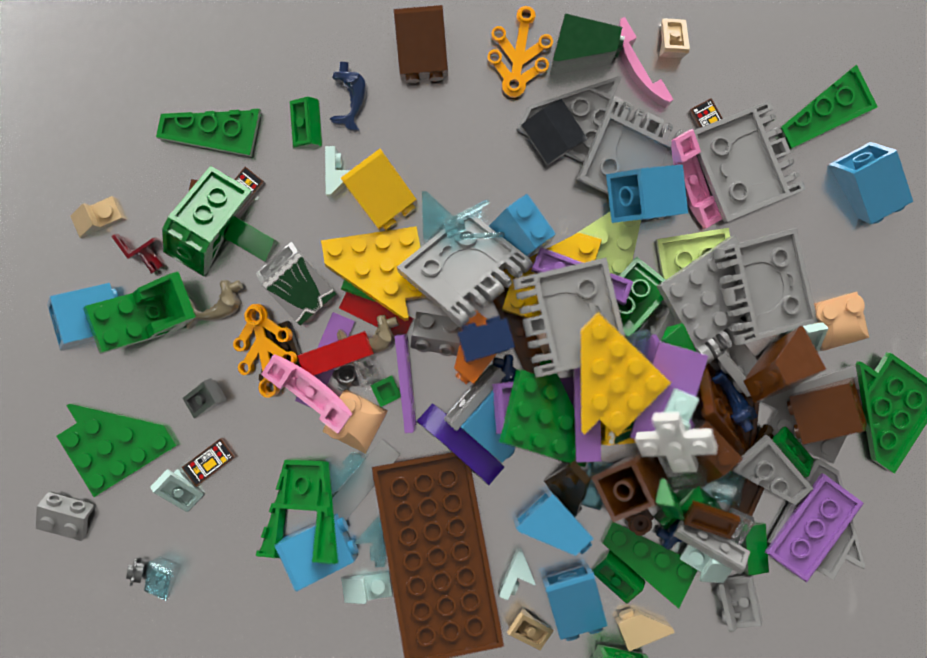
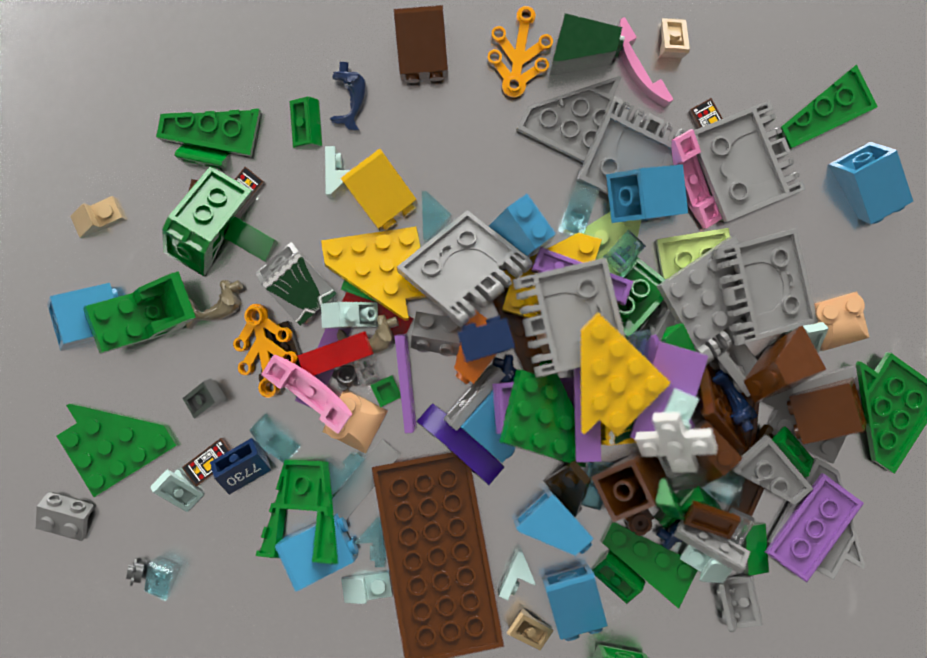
dark red bracket [111,234,164,274] -> none
clear light blue plant [442,199,505,242] -> none
black slope [521,99,588,165] -> none
tan slope [615,609,675,651] -> none
none -> green slope [174,144,230,170]
none -> dark blue brick [210,438,271,495]
none -> clear light blue slope [249,413,301,463]
none -> light aqua slope [321,302,378,328]
none -> clear light blue slope [561,181,599,234]
none -> clear light blue slope [603,229,646,273]

